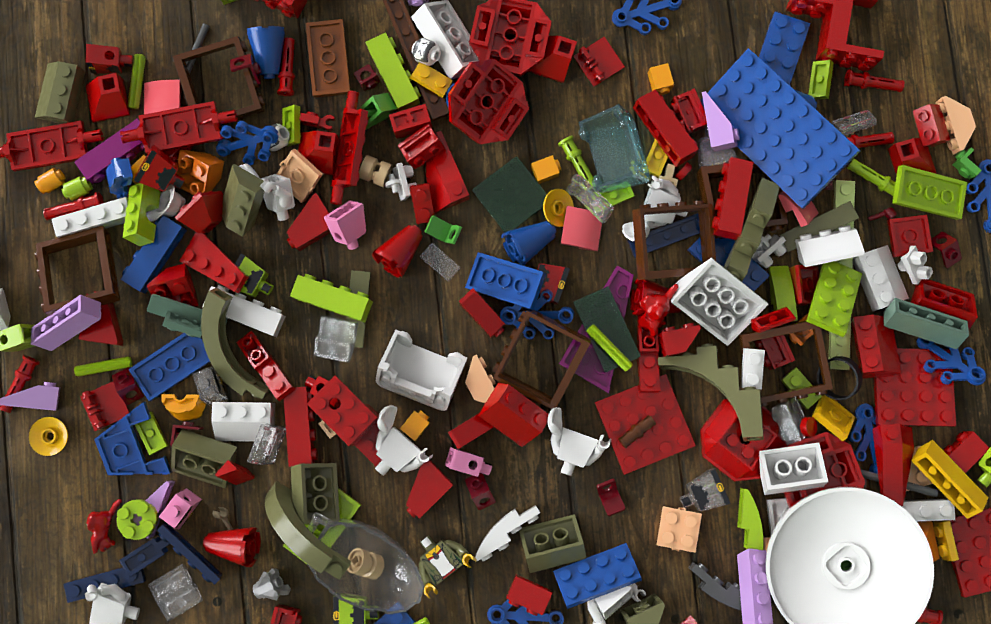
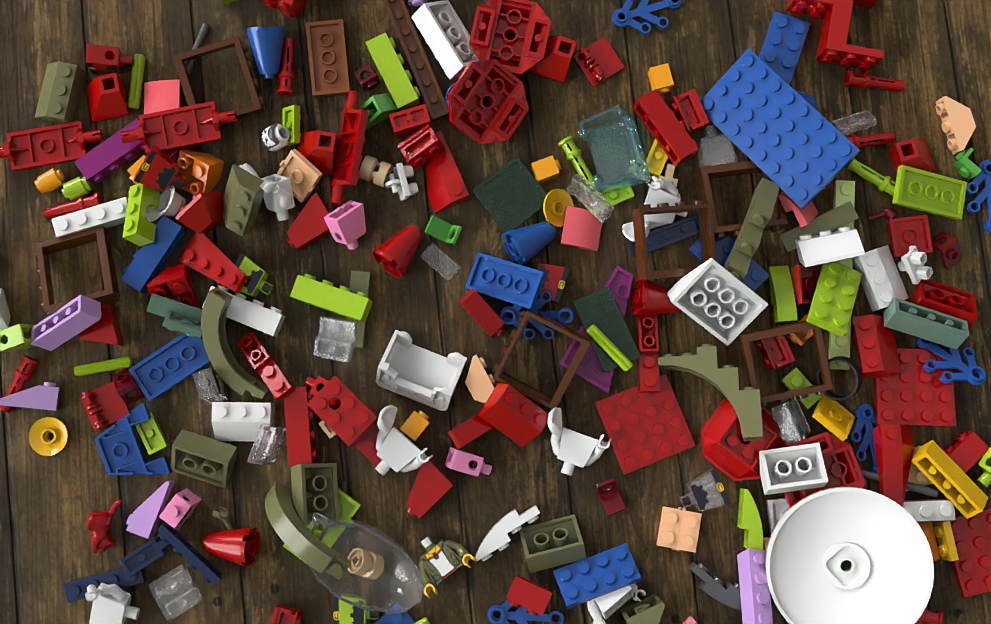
blue cylinder [106,157,133,199] -> none
lime plate [117,499,158,540] -> none
light orange cylinder [162,394,206,421] -> none
dark red bracket [170,421,204,447] -> none
red slope [215,460,255,485] -> none
blue plant [216,121,279,165] -> none
dark red bracket [230,53,261,85] -> none
light grey rock [253,568,291,601] -> none
red plate [299,112,335,131] -> none
yellow plate [410,62,453,98] -> none
red plate [410,183,435,224] -> none
white head [412,38,441,66] -> none
dark red bracket [465,473,496,510] -> none
reddish brown pin [618,415,656,448] -> none
red animal [639,284,679,337] -> none
red slope [658,323,701,357] -> none
red tile [675,162,692,180] -> none
lavender slope [702,91,740,152] -> none
red brick [712,157,754,240] -> none
white plate [740,348,765,390] -> none
red slope [751,307,796,333] -> none
white hips [752,234,787,268] -> none
red tile [800,417,817,437] -> none
lime plate [808,60,834,100] -> none
red hinge [913,104,951,147] -> none

